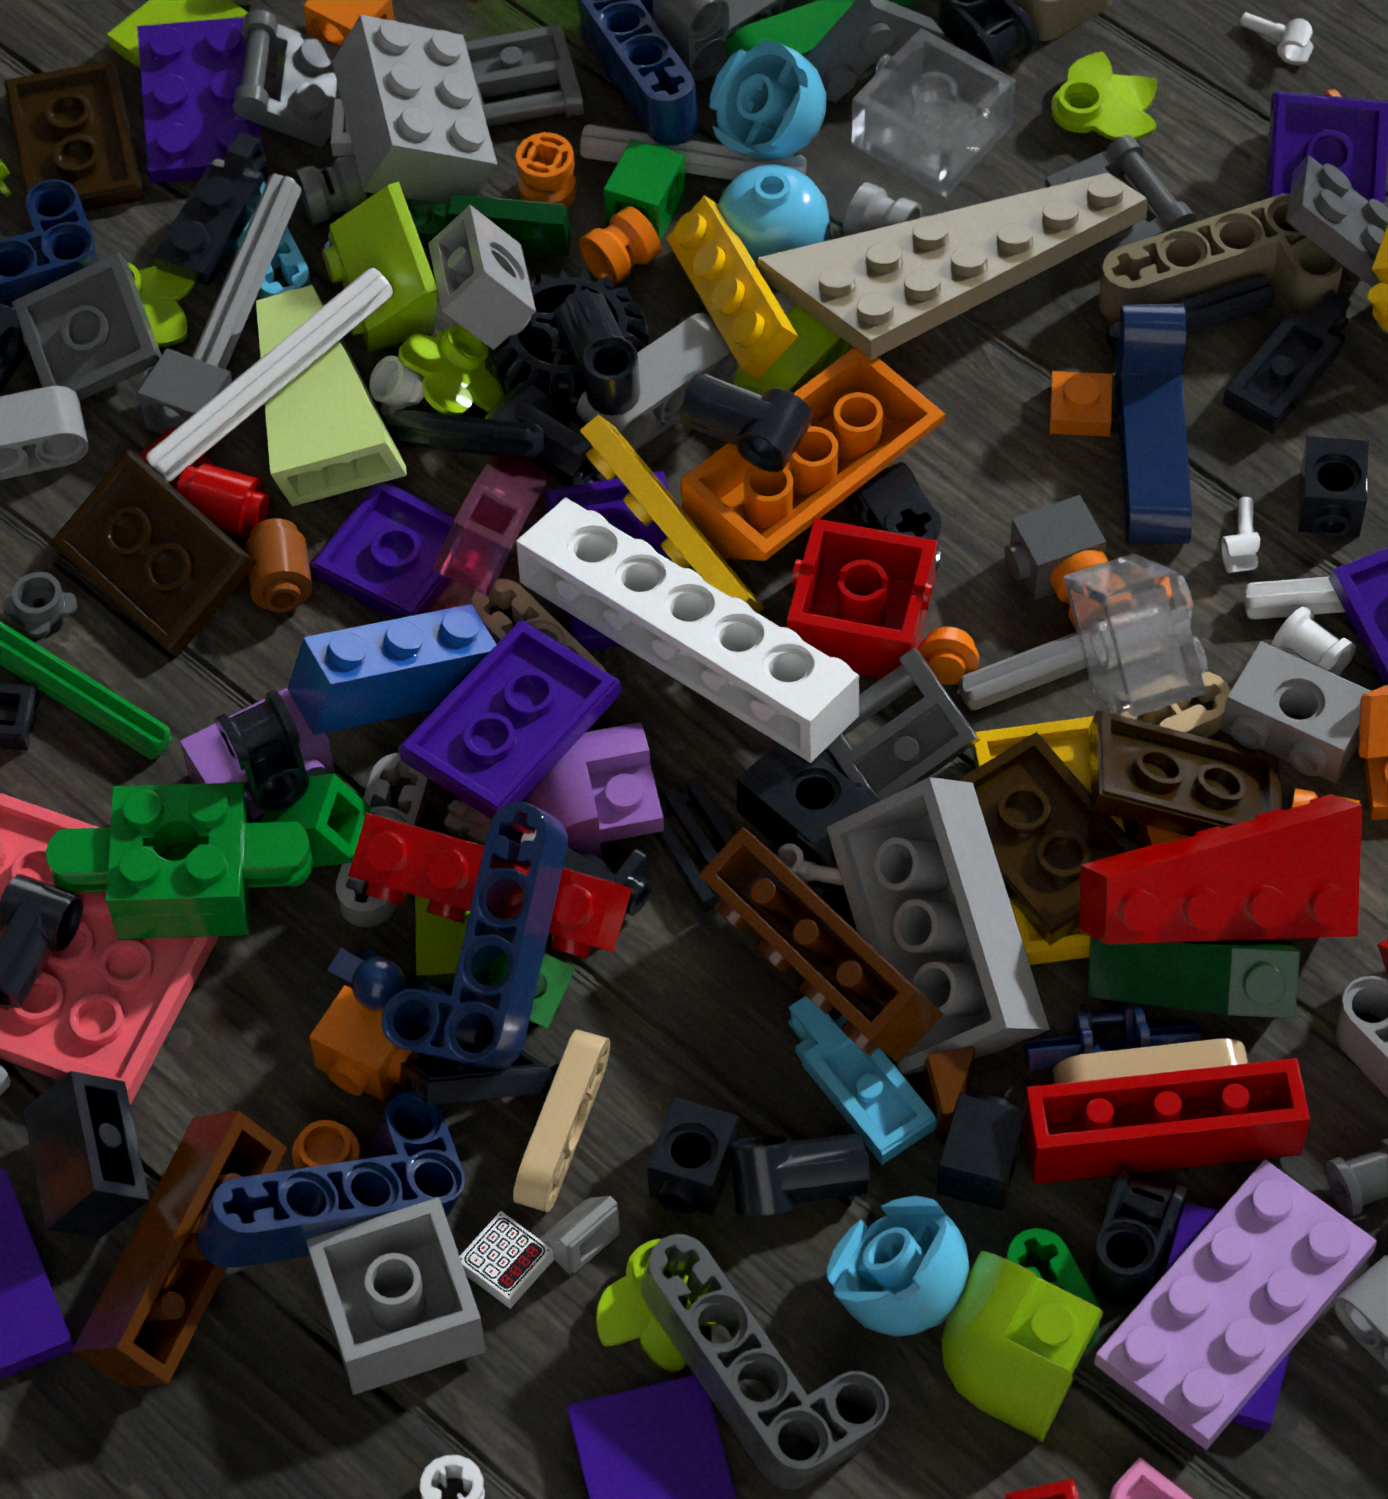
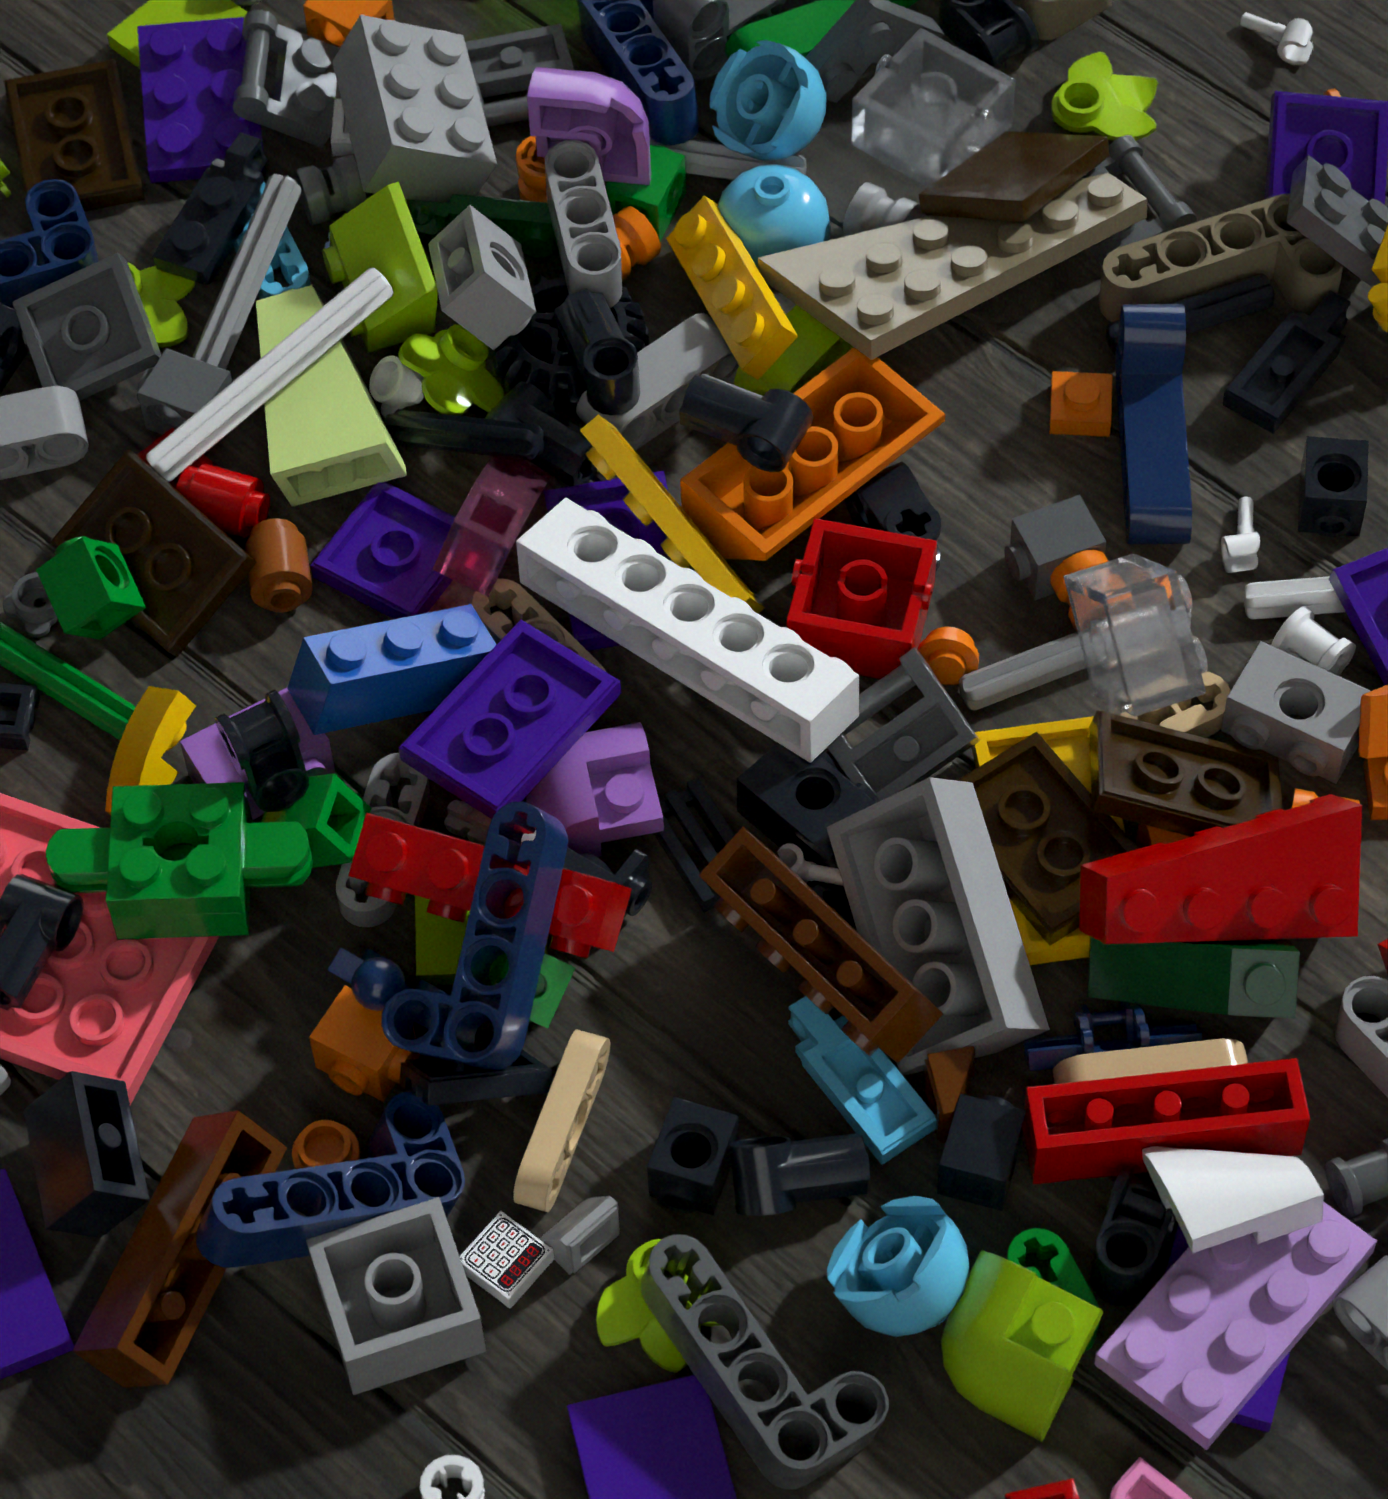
none -> green brick [36,536,146,640]
none -> yellow slope [105,686,197,815]
none -> medium lavender brick [527,67,651,185]
none -> light grey beam [545,140,622,308]
none -> dark brown tile [918,131,1110,222]
none -> white slope [1142,1146,1324,1253]

